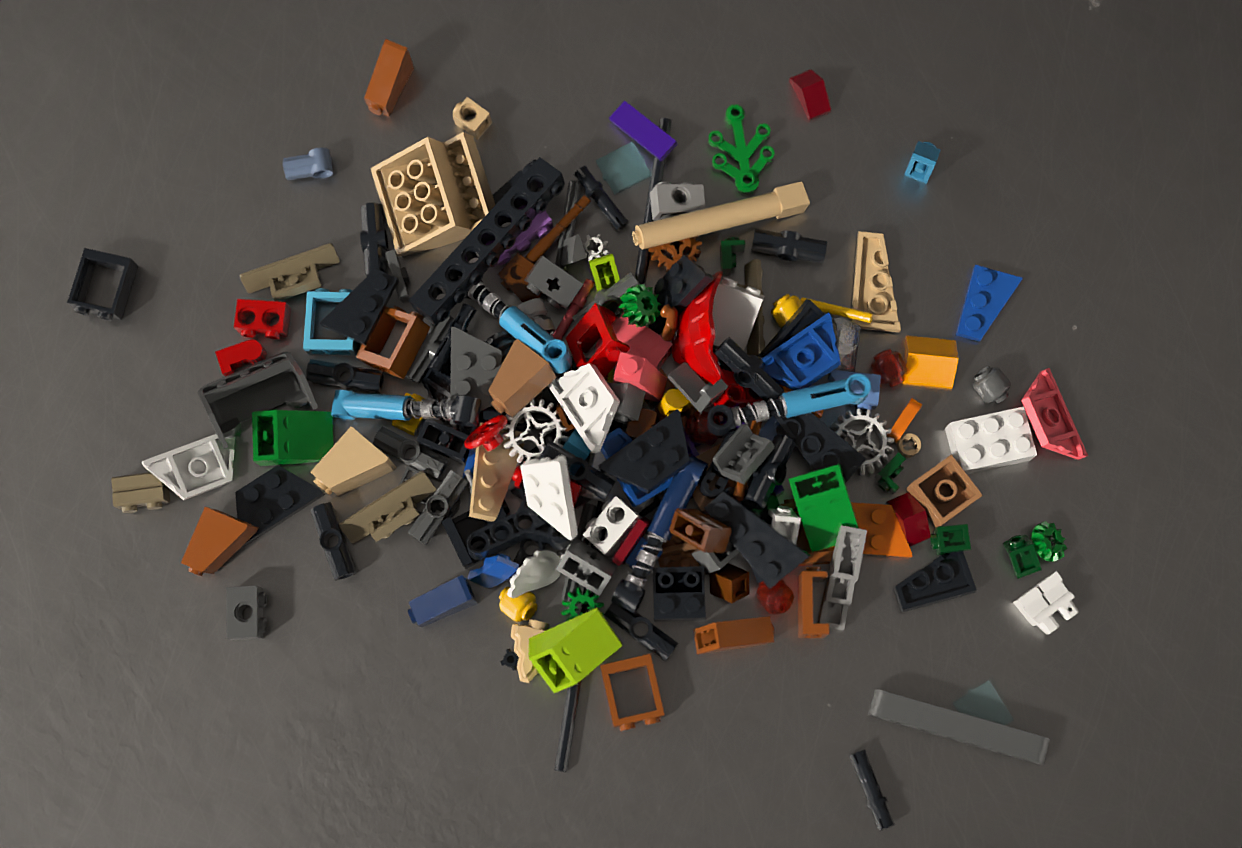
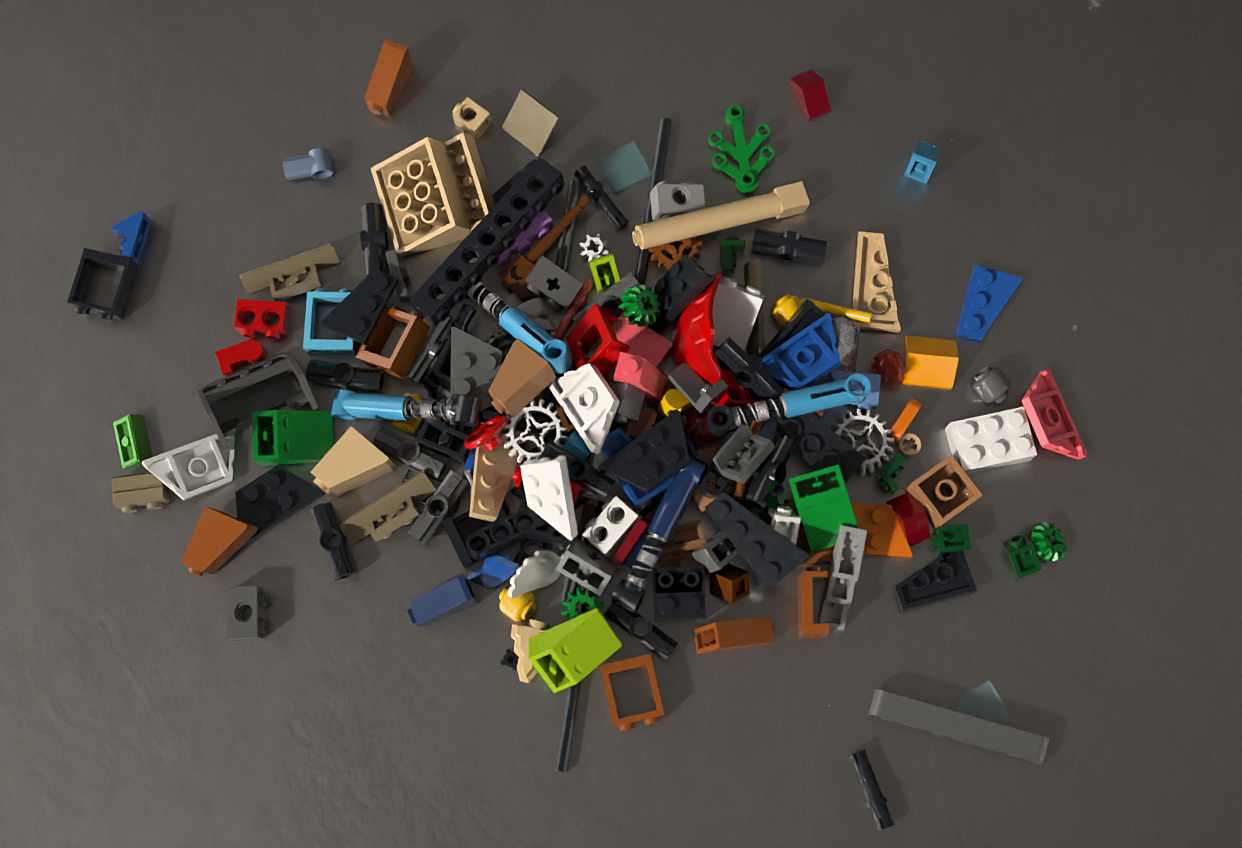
dark grey slope [561,234,587,266] -> none
dark purple tile [609,100,678,162] -> none
dark orange arm [660,304,678,341] -> none
reddish brown brick [669,508,731,553] -> none
clear red head [756,579,794,615] -> none
white hips [1013,571,1078,635] -> none
none -> blue slope [110,211,151,265]
none -> bright green slope [113,414,152,469]
none -> dark tan piece [502,89,560,156]

